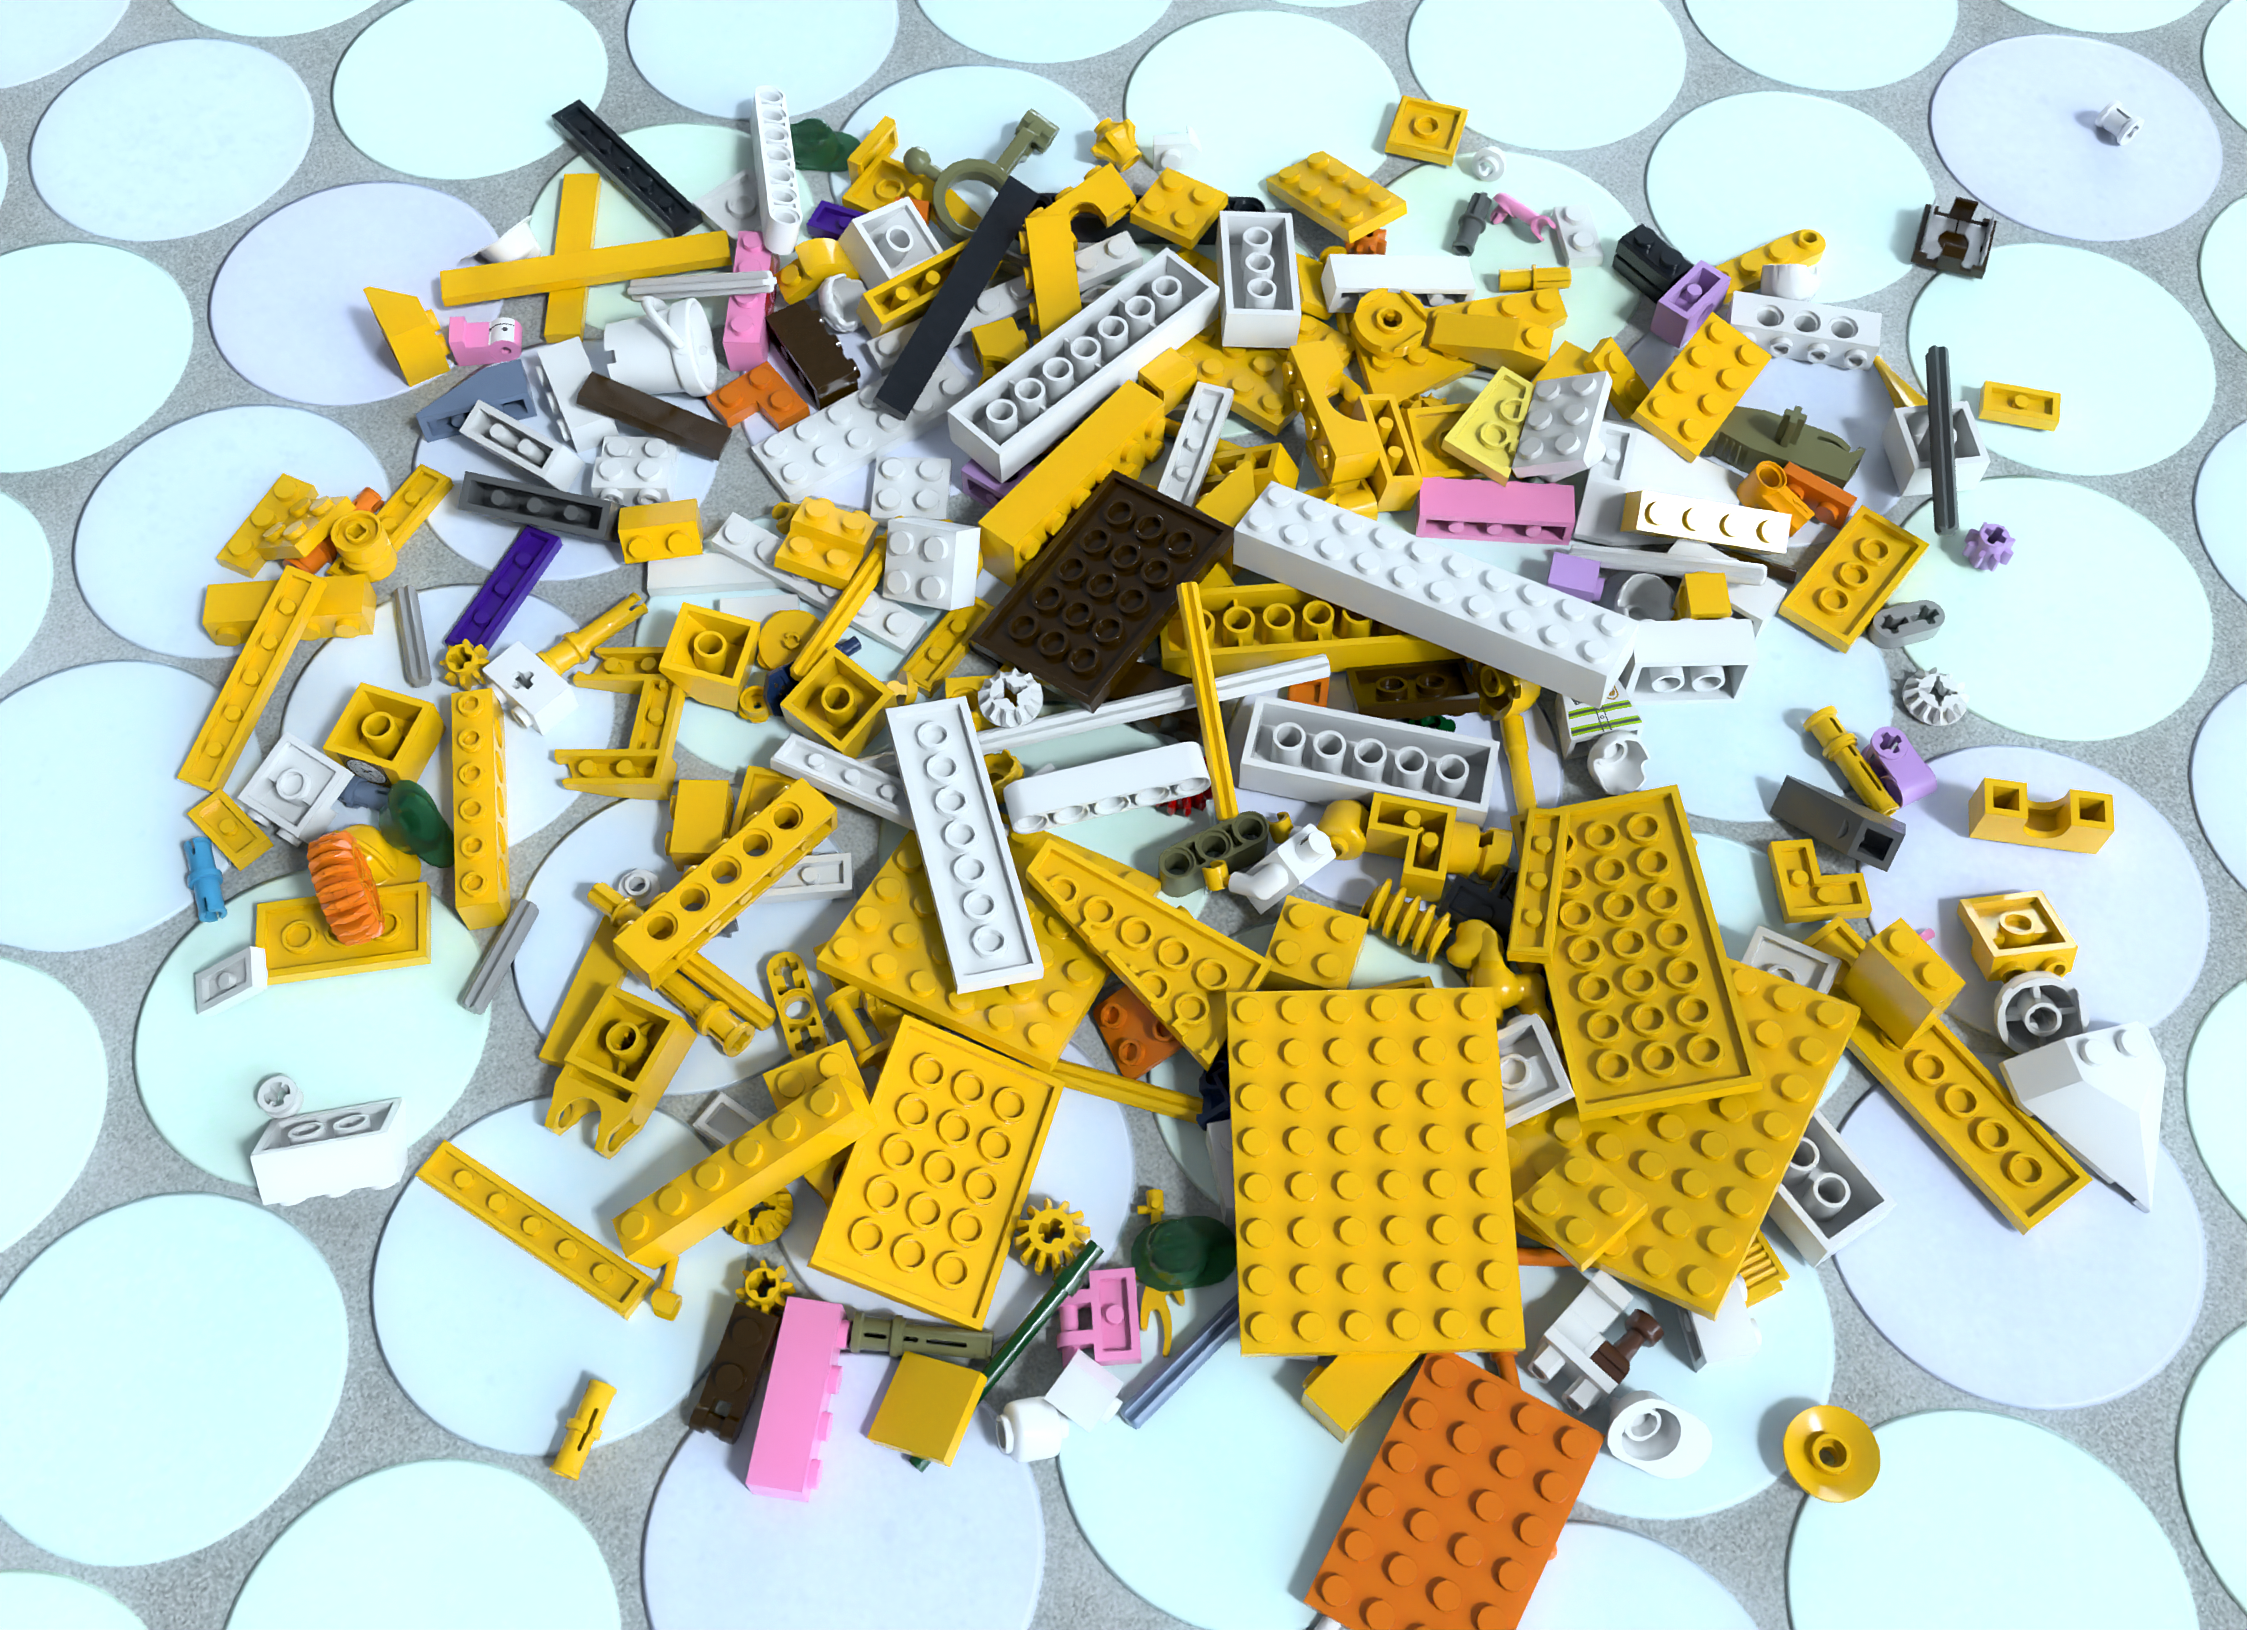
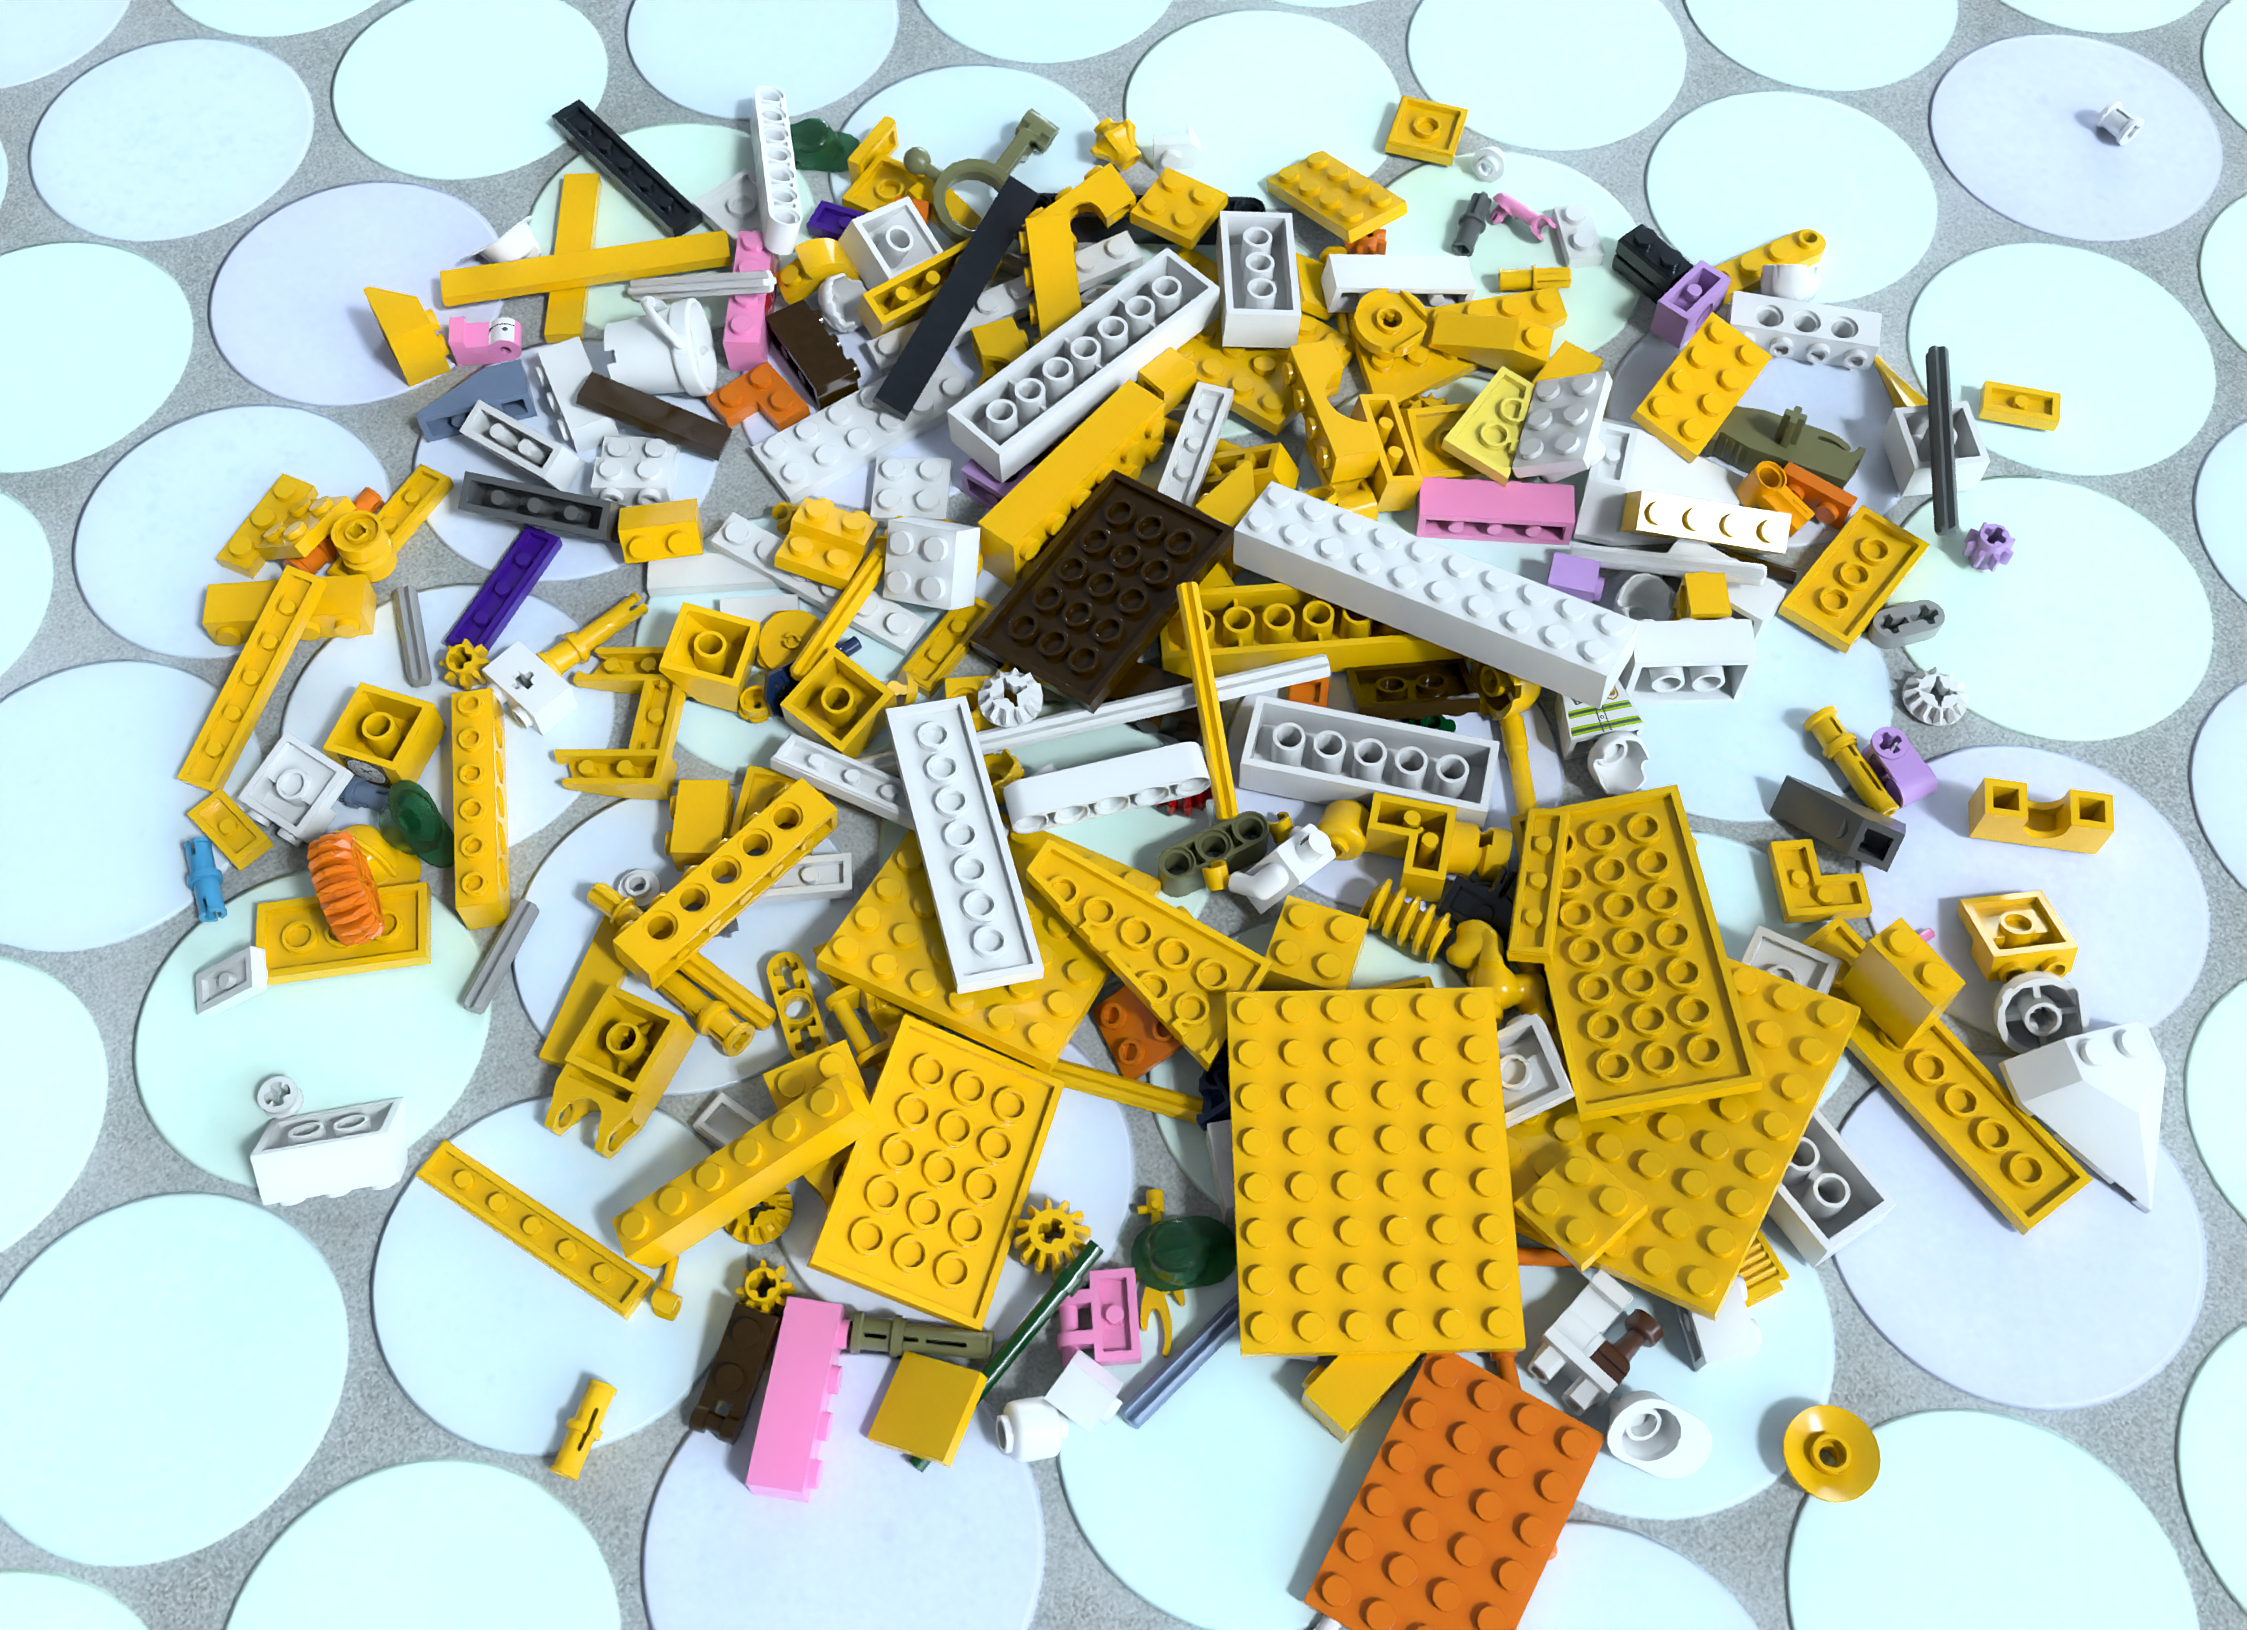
yellow arm [1338,373,1364,418] -> none
yellow plate [1582,337,1650,420] -> none
piece [1910,196,1997,280] -> none

